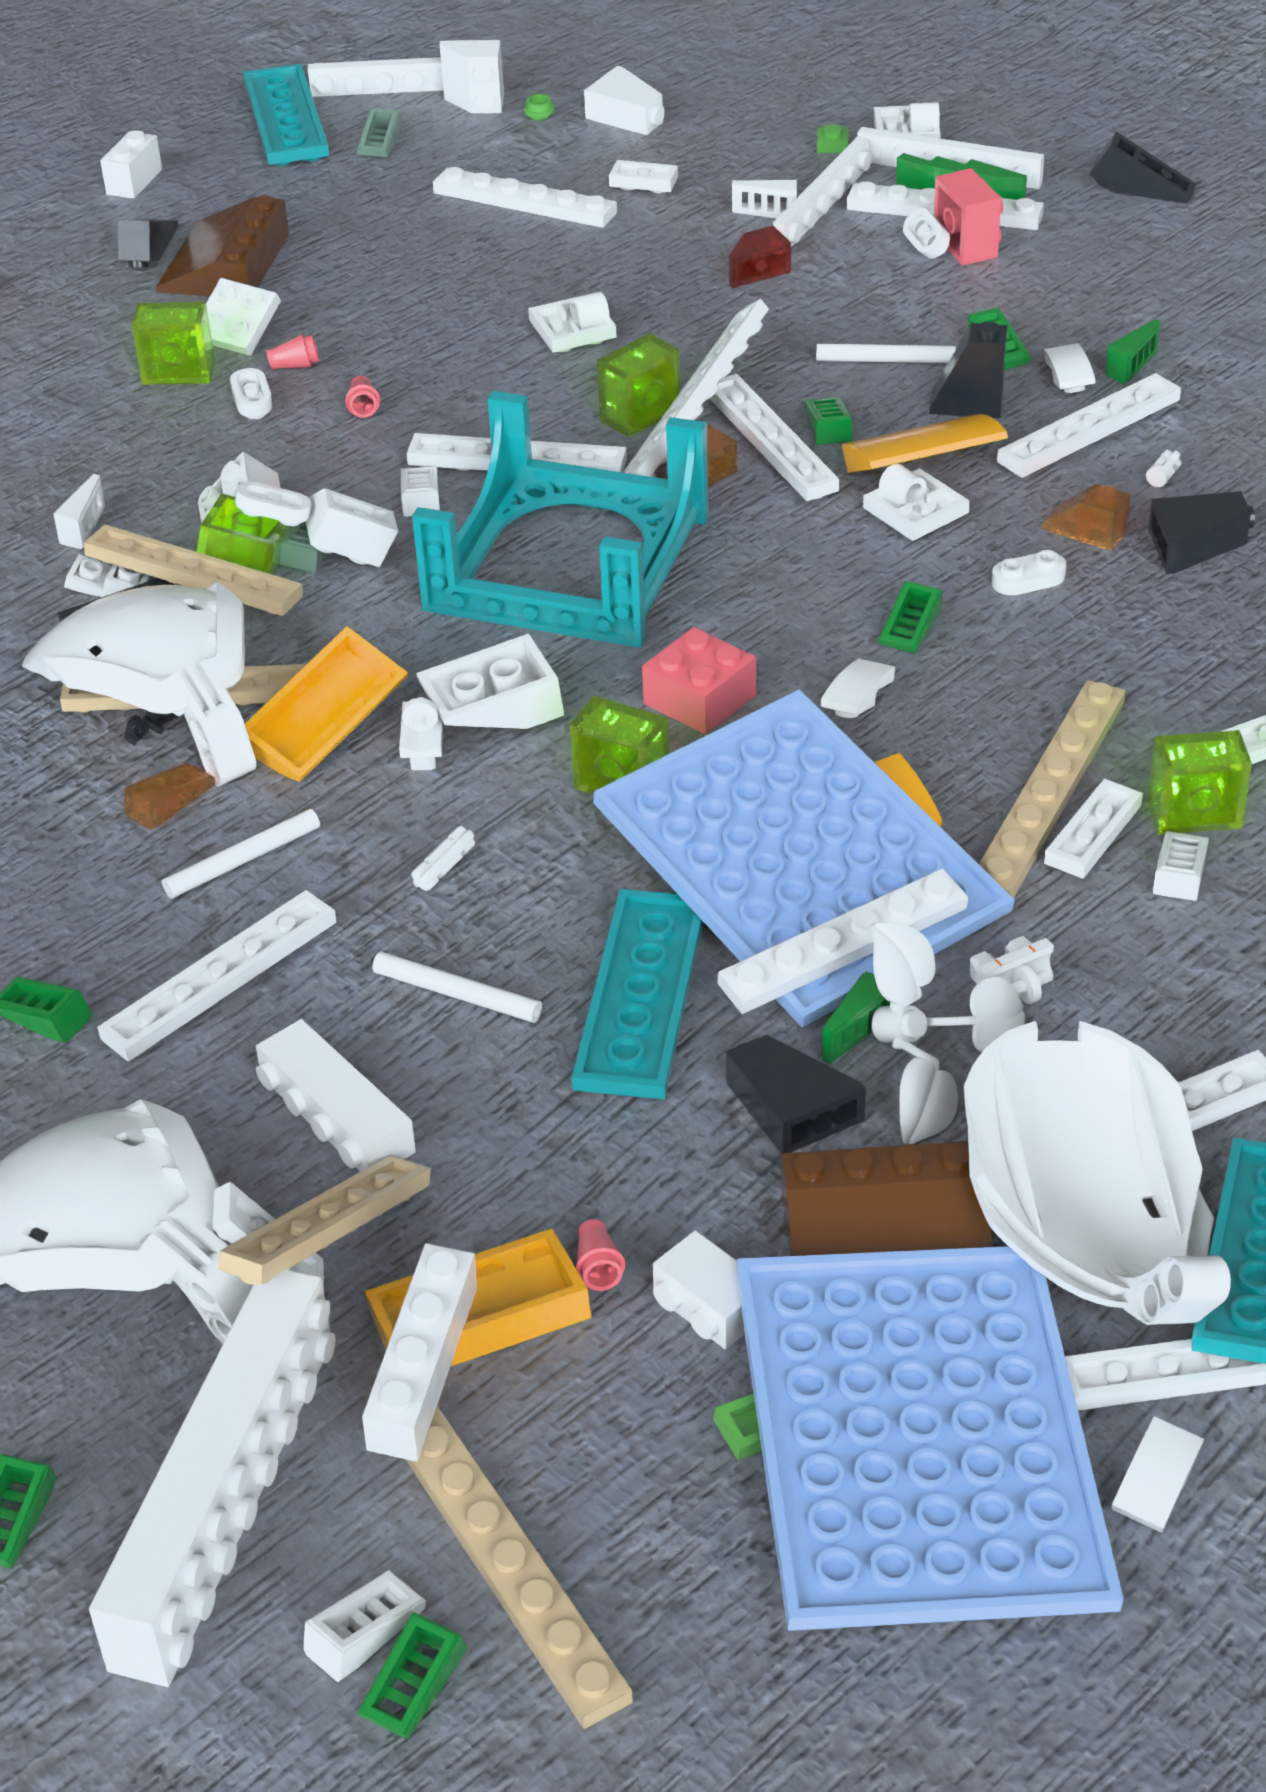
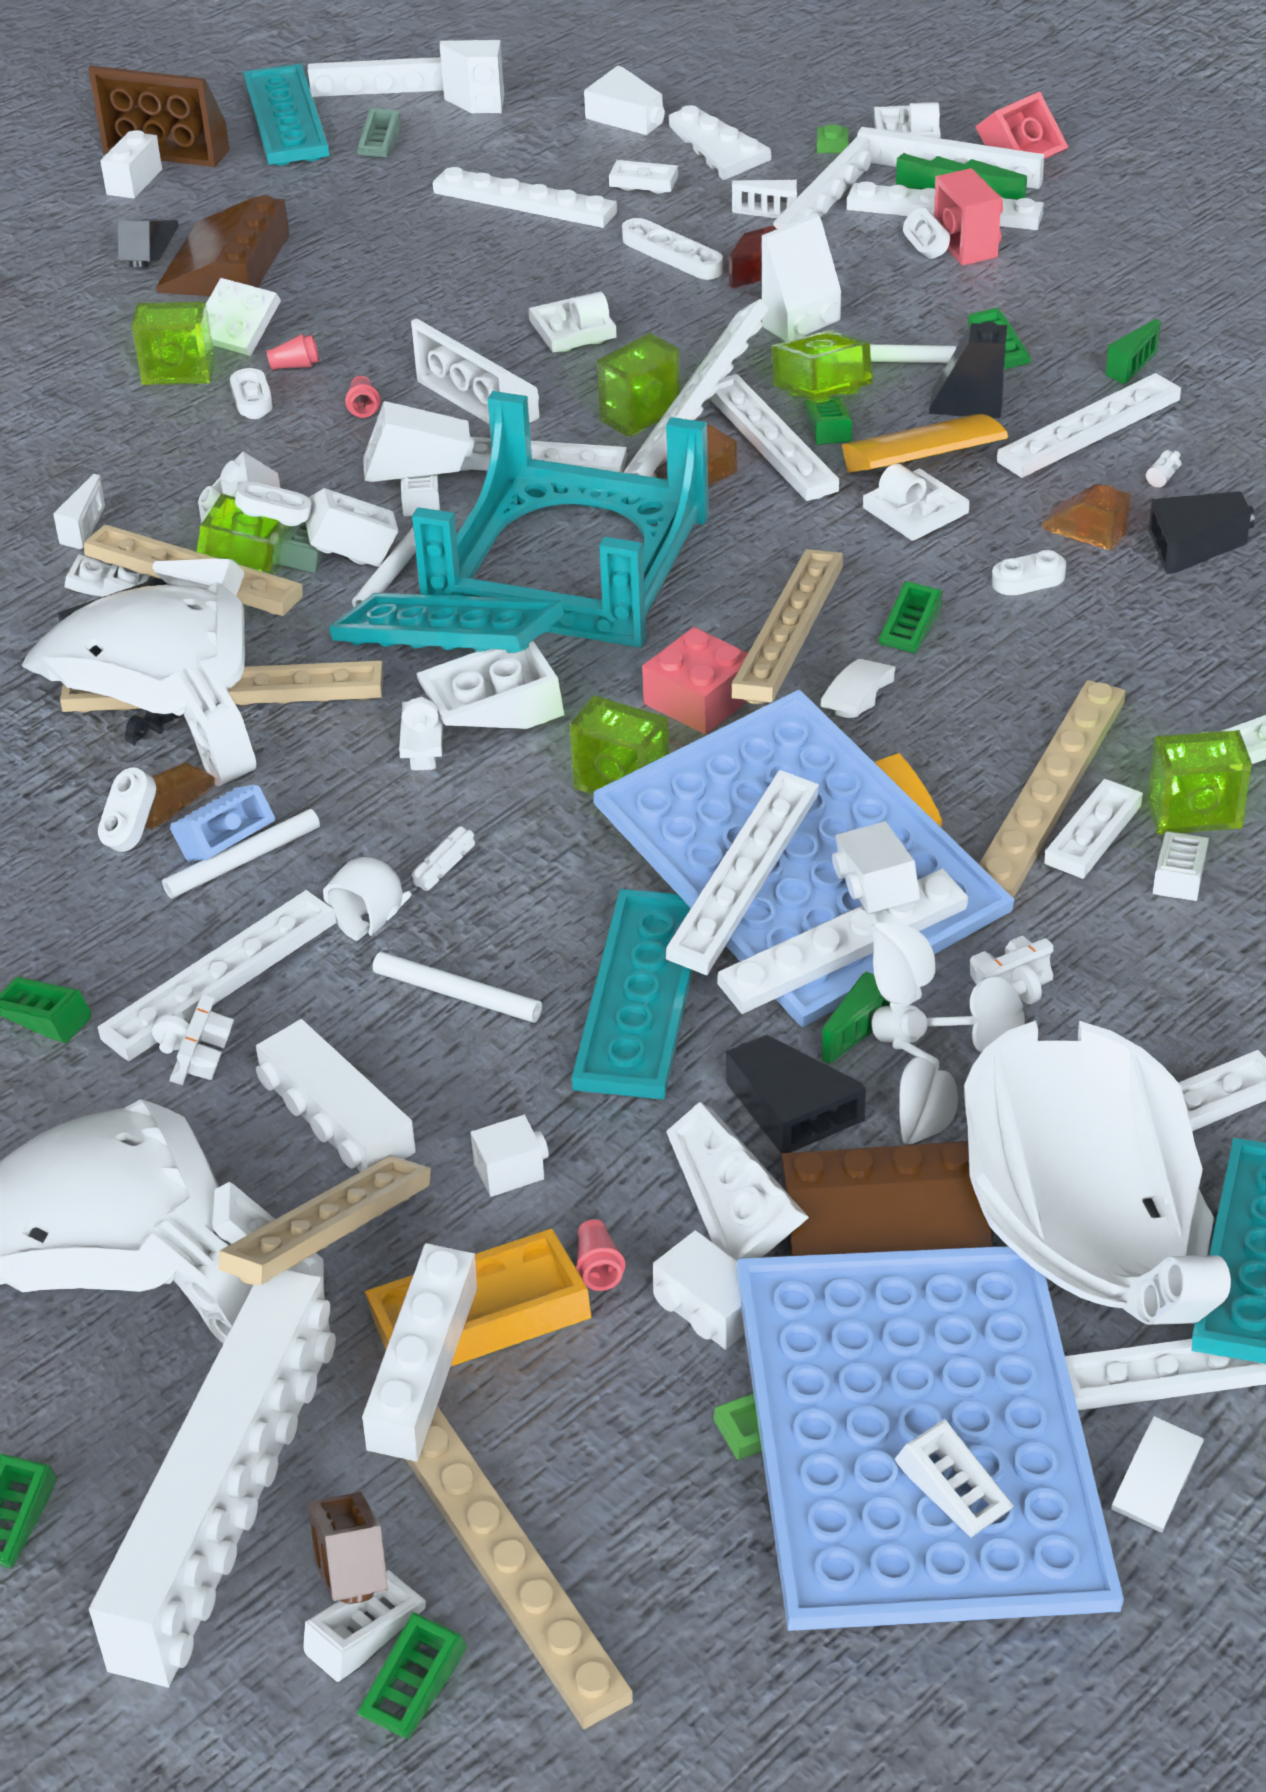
light orange slope [245,626,408,782] -> none
bright green plate [524,94,554,121] -> none
white slope [1044,343,1095,393] -> none
black slope [1089,131,1196,204] -> none
none -> reddish brown slope [88,65,230,167]
none -> white plate [98,768,156,852]
none -> white slope [152,559,244,596]
none -> white hips [152,994,234,1085]
none -> light blue brick [170,785,275,862]
none -> brick [308,1492,388,1604]
none -> white helmet [323,857,412,941]
none -> teal plate [329,593,565,653]
none -> white piece [352,527,416,607]
none -> white slope [363,401,474,482]
none -> white slope [411,318,539,424]
none -> white brick [470,1114,549,1197]
none -> white beam [622,218,723,280]
none -> white plate [666,770,819,975]
none -> white wing [666,1102,809,1261]
none -> white wing [669,105,771,180]
none -> tan plate [732,549,843,704]
none -> white slope [762,213,841,343]
none -> clear neon green brick [771,330,873,403]
none -> white brick [832,821,920,914]
none -> white slope [895,1419,1014,1538]
none -> coral slope [975,91,1068,159]

